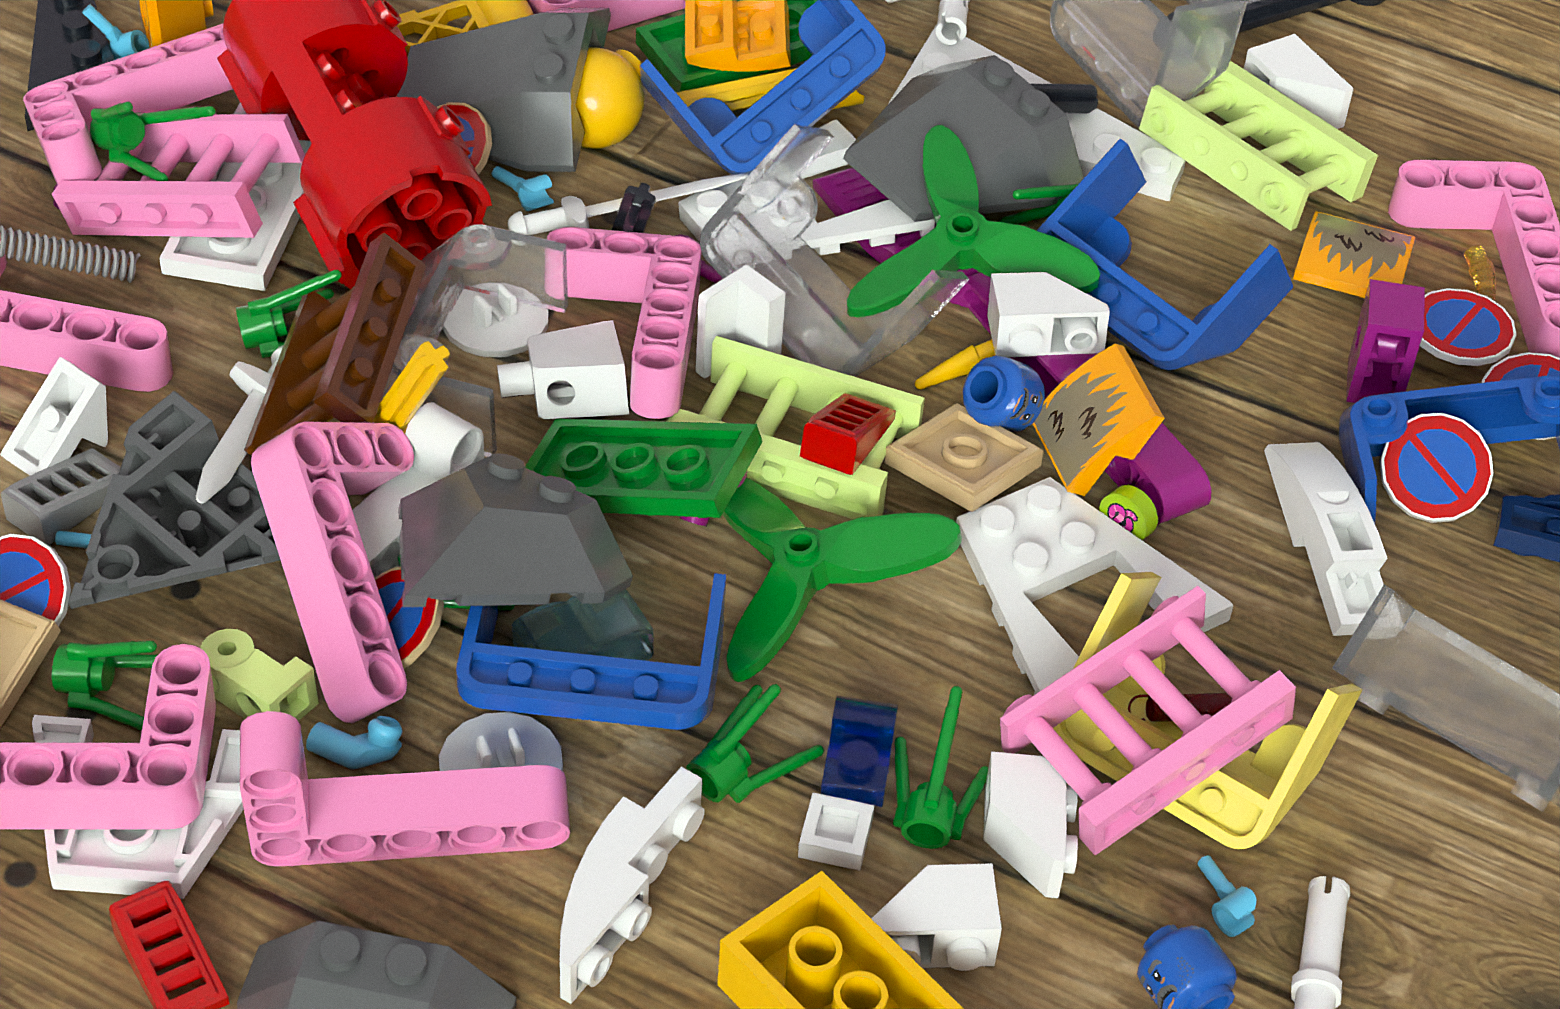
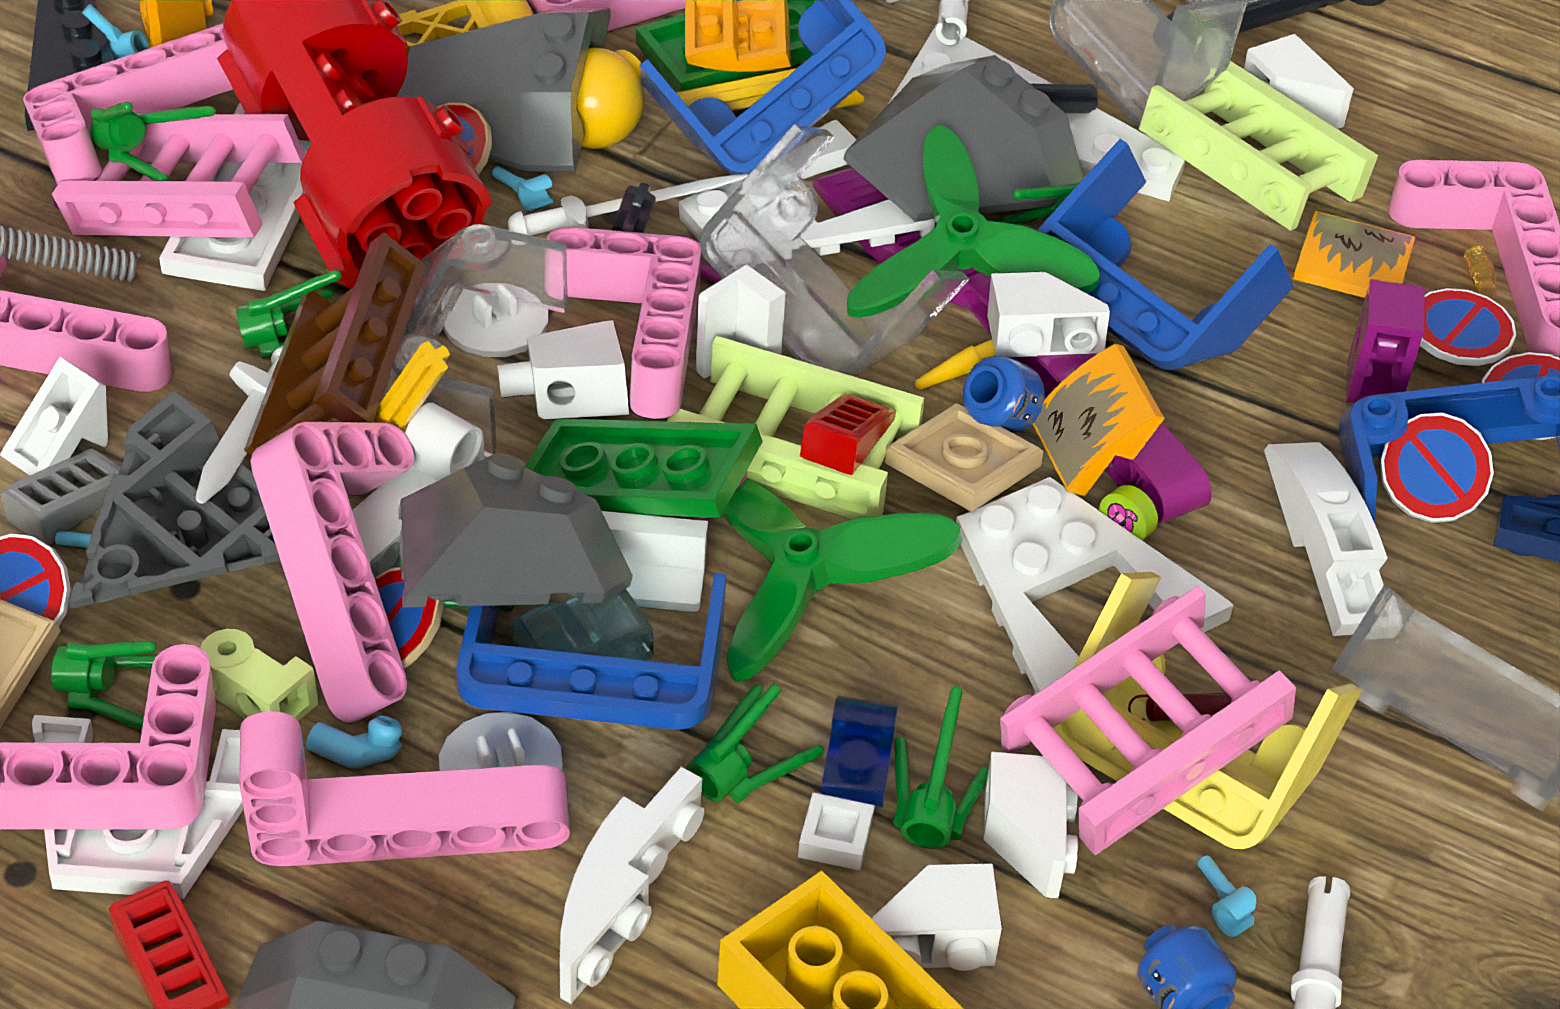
none -> white panel [602,511,708,612]

